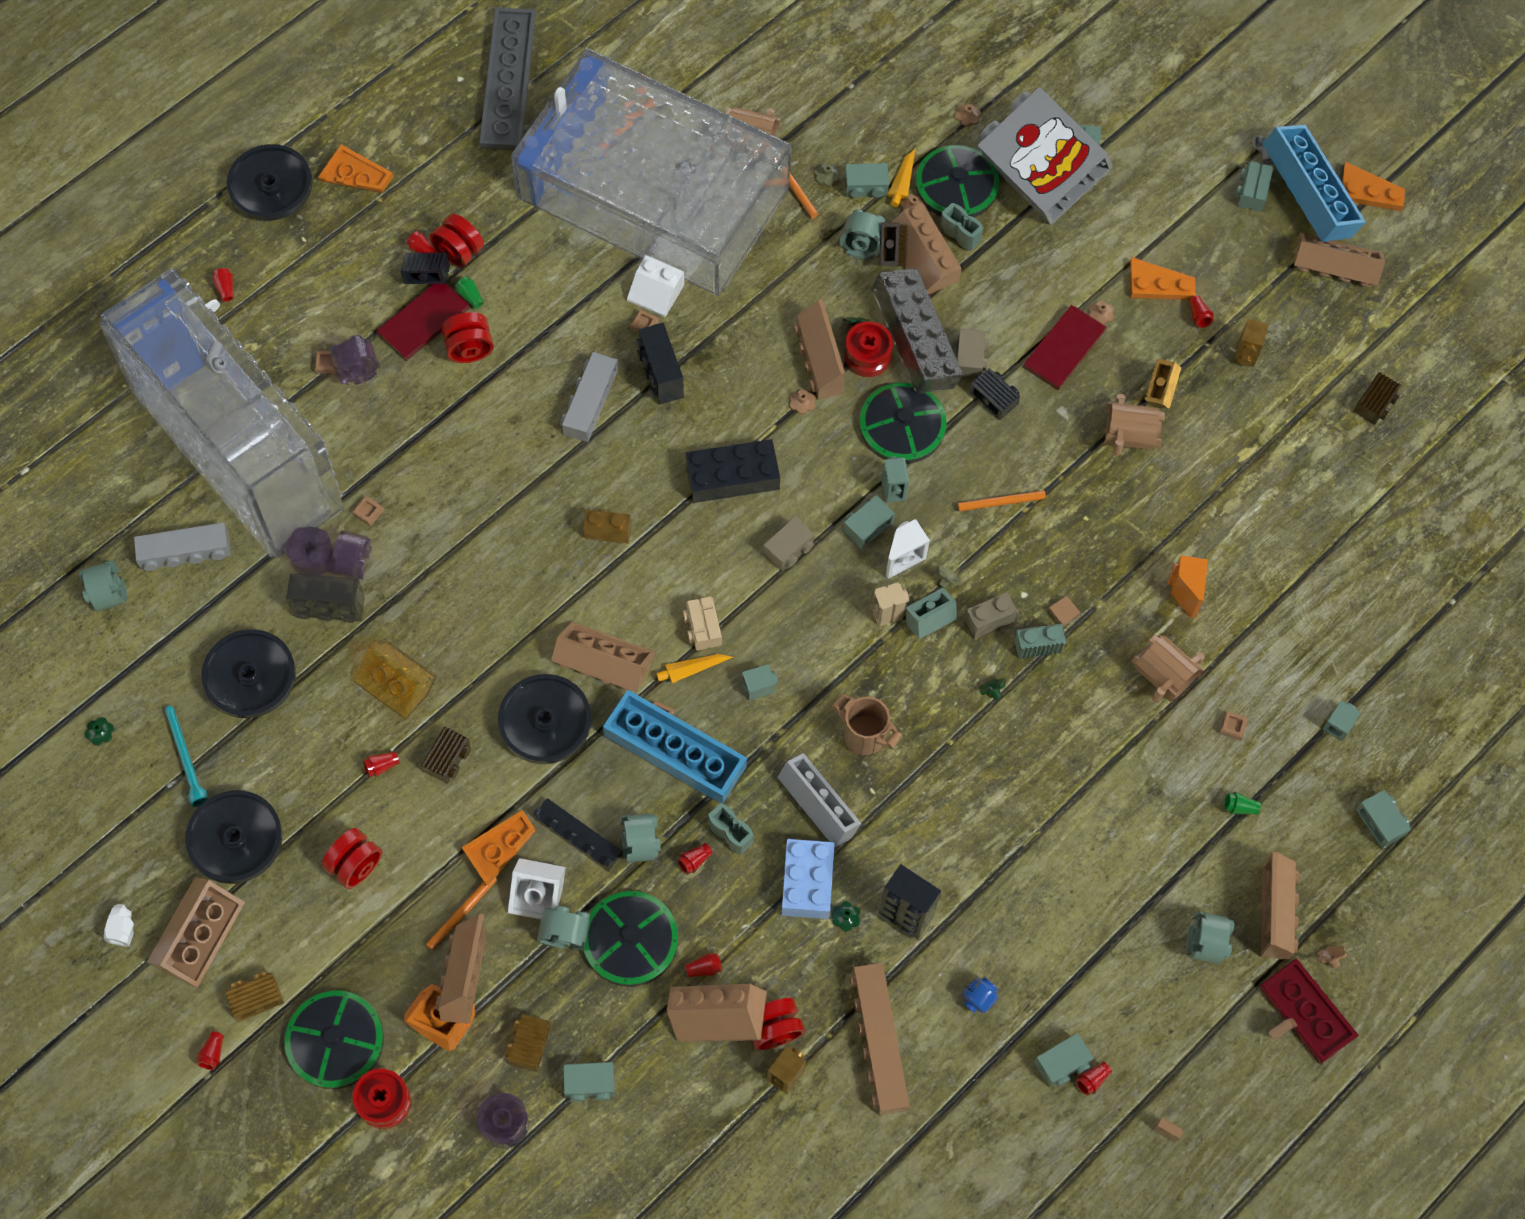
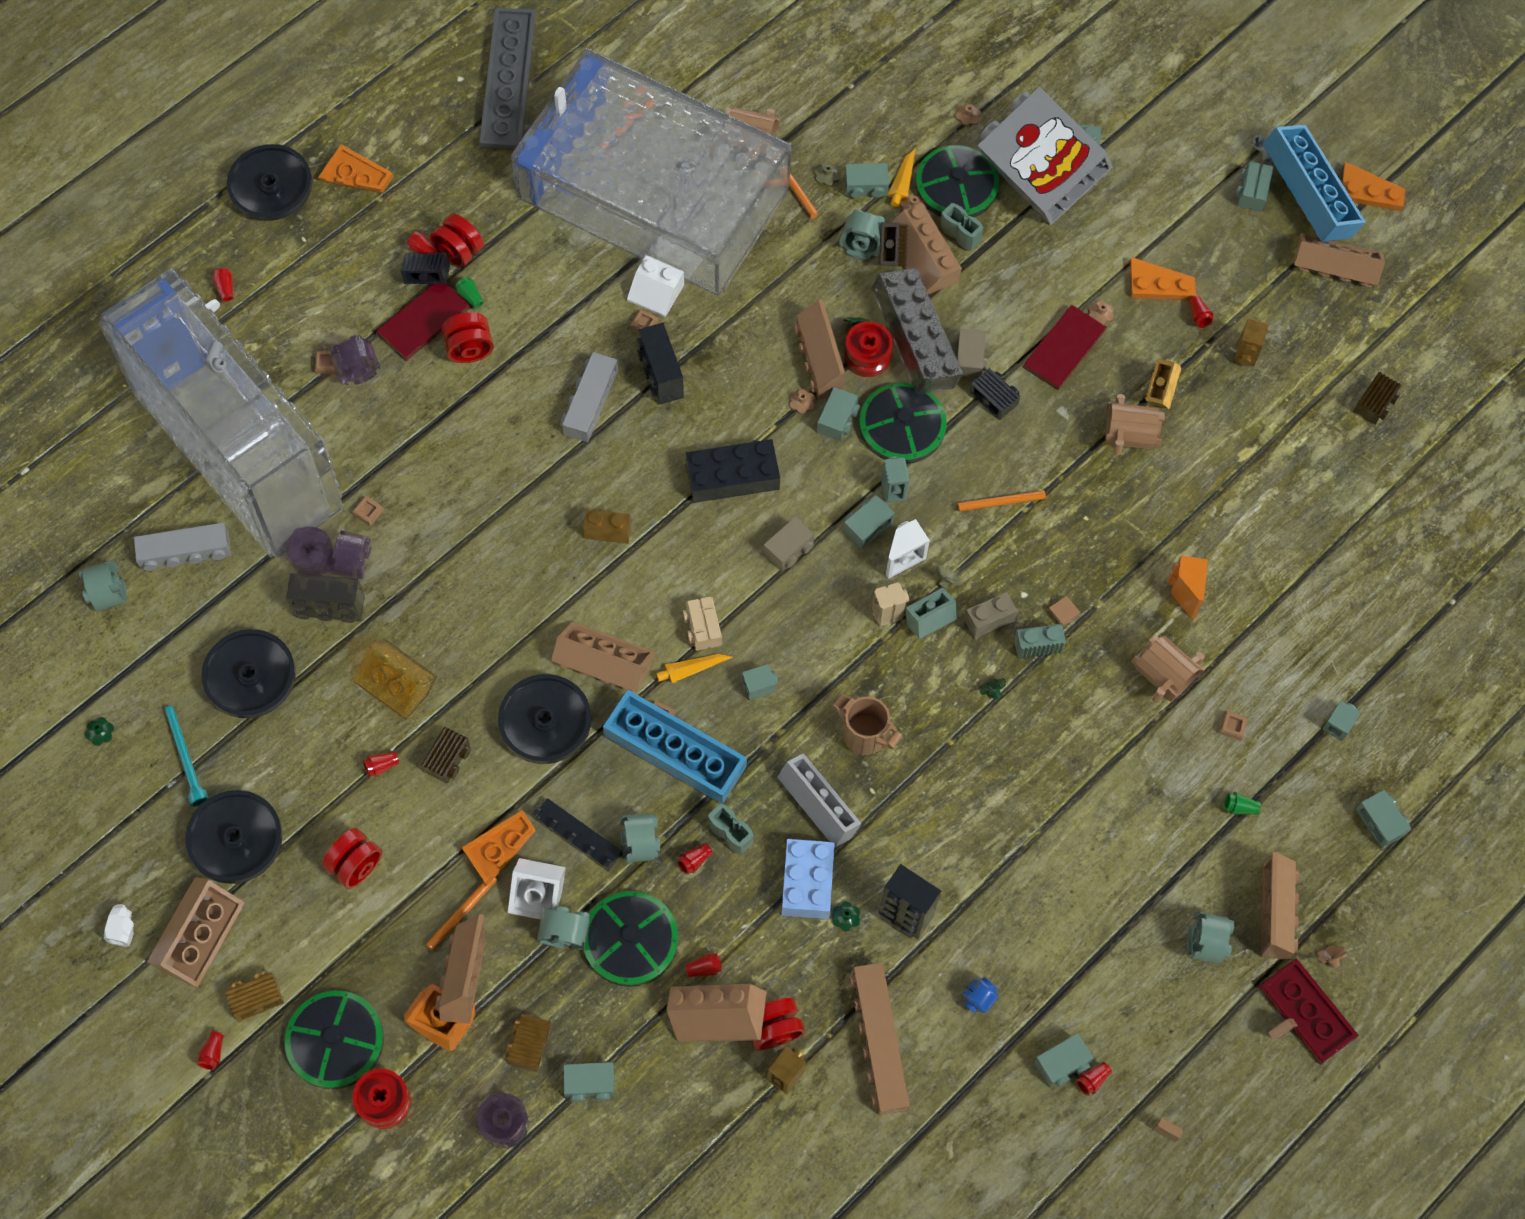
none -> sand green brick [817,387,860,441]

